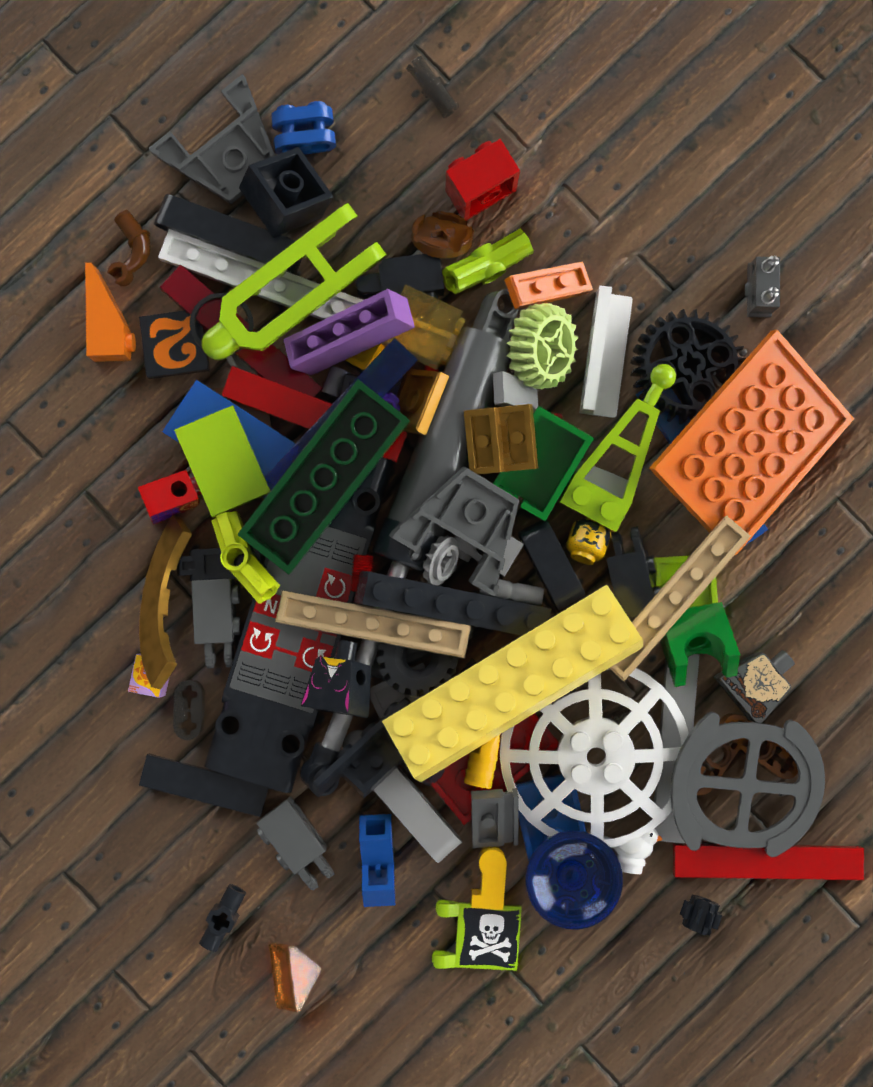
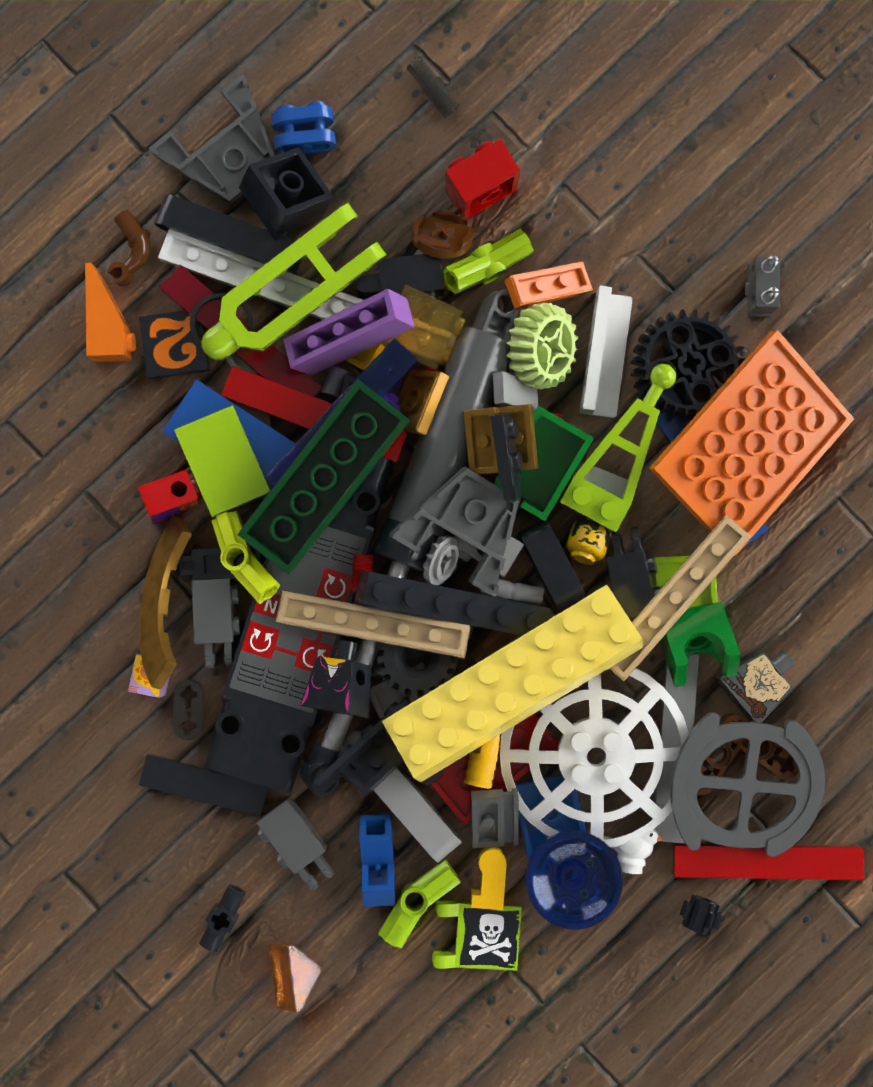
none -> lime piece [378,859,461,949]
none -> black hinge [490,413,523,503]

